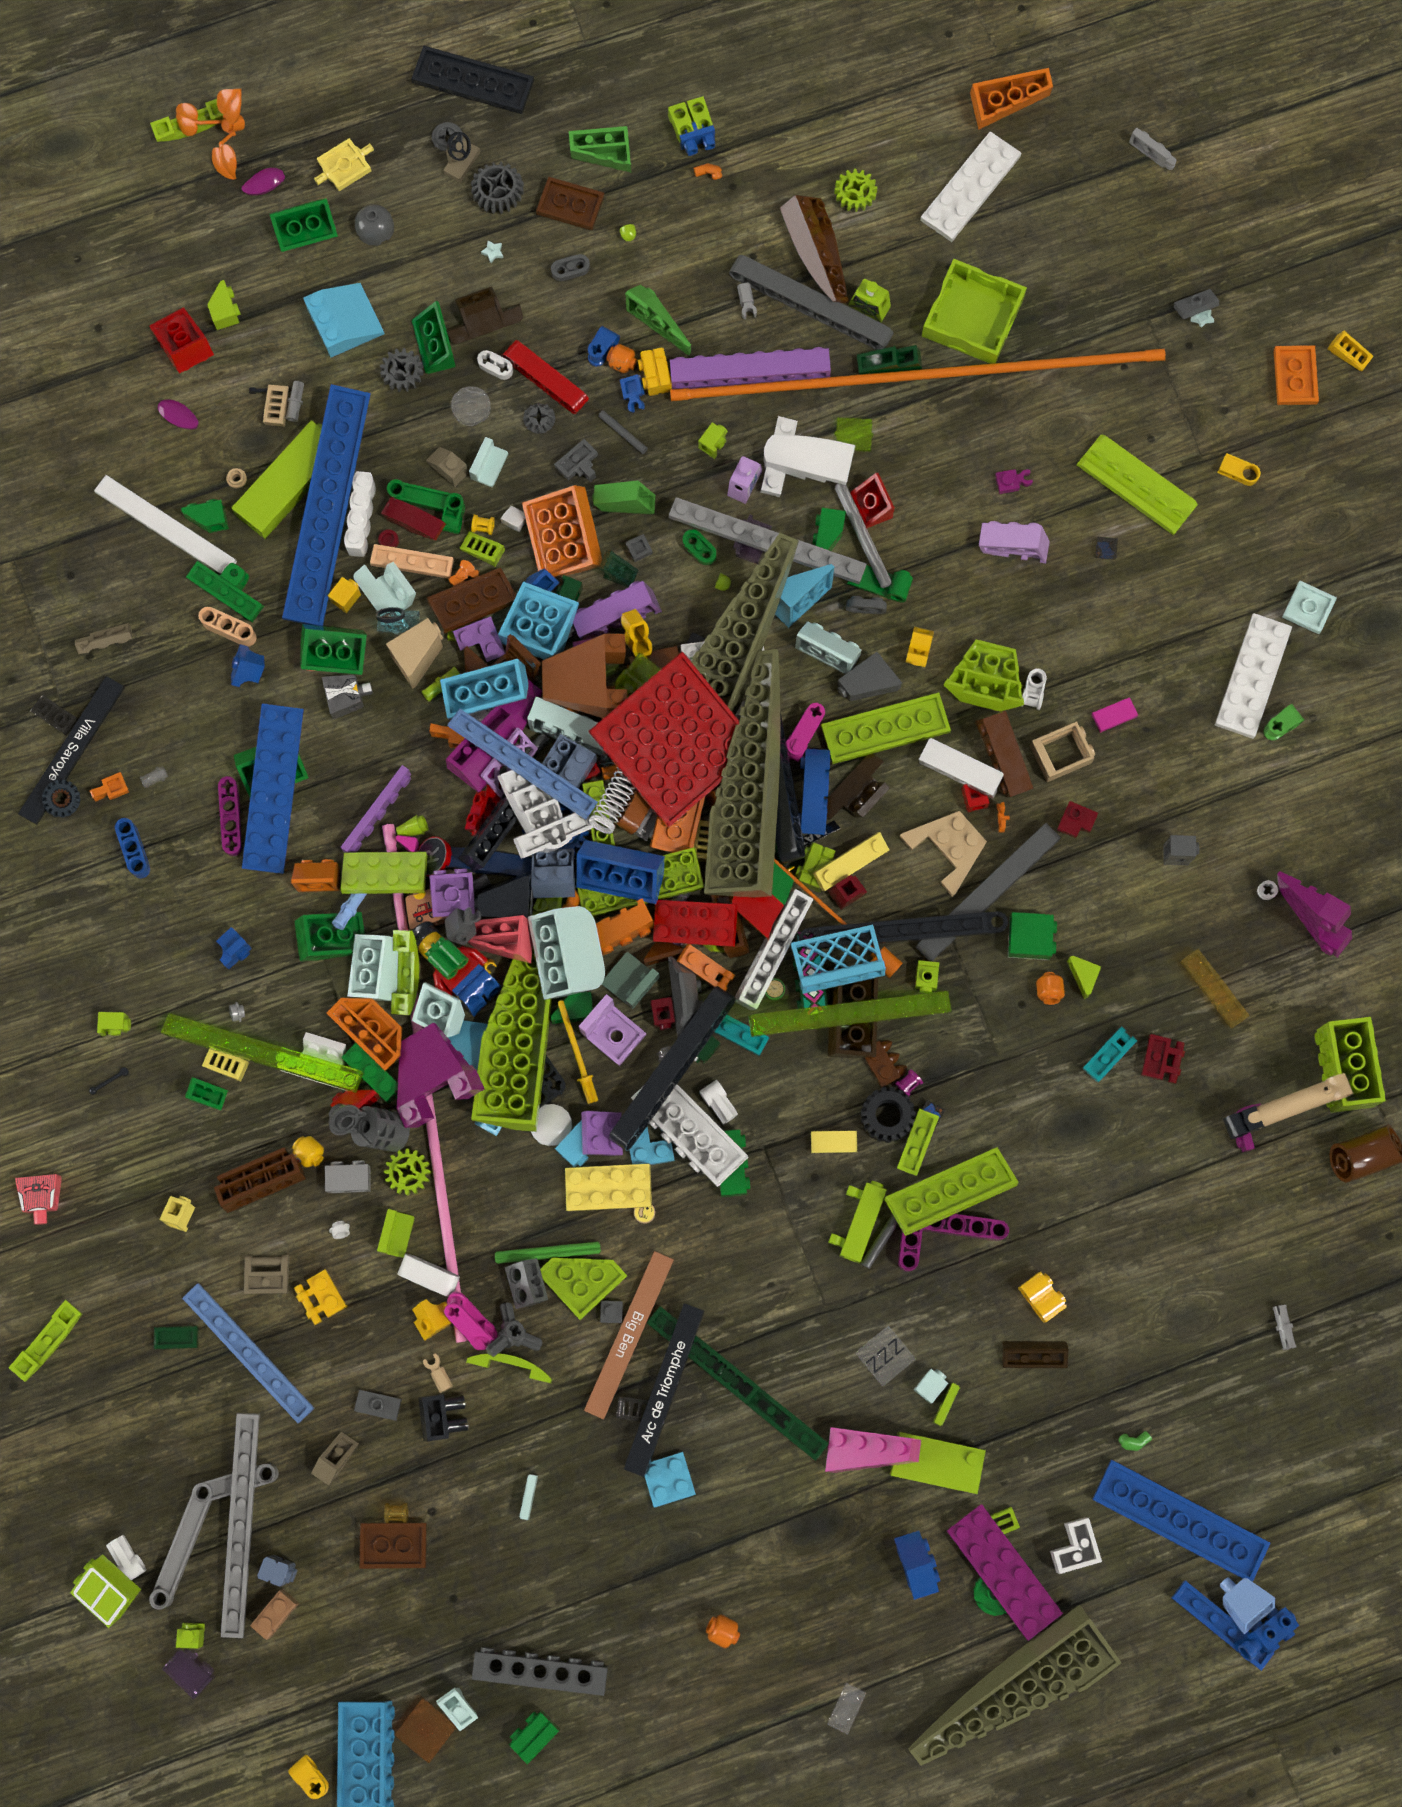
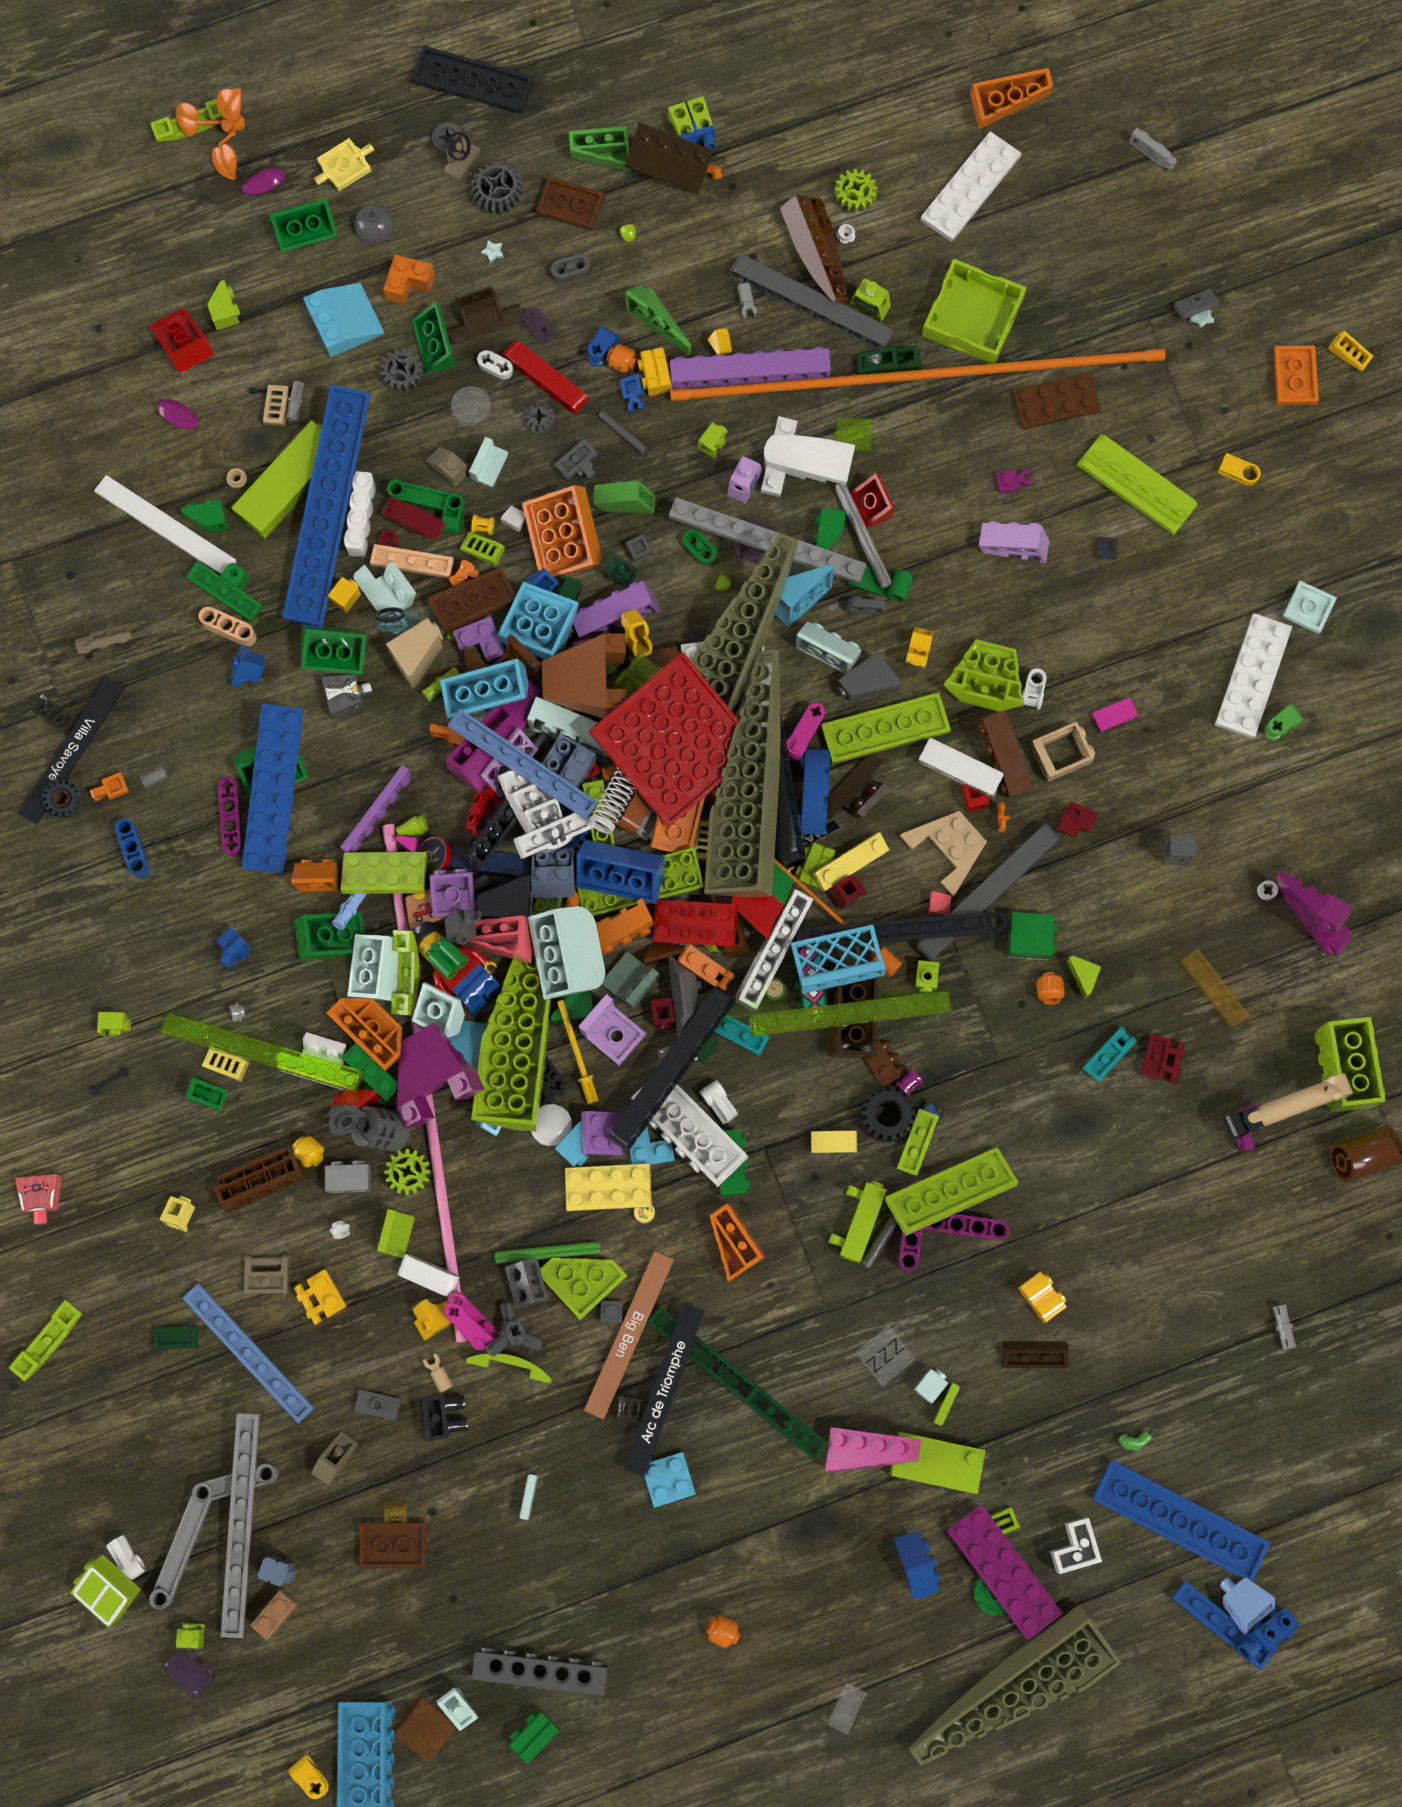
none -> orange brick [383,255,435,305]
none -> clear purple plate [523,307,555,344]
none -> dark brown slope [624,122,713,194]
none -> yellow slope [707,328,732,354]
none -> orange wedge [710,1204,766,1282]
none -> white plate [836,224,855,244]
none -> coral slope [928,891,951,916]
none -> reddish brown plate [1013,373,1101,430]

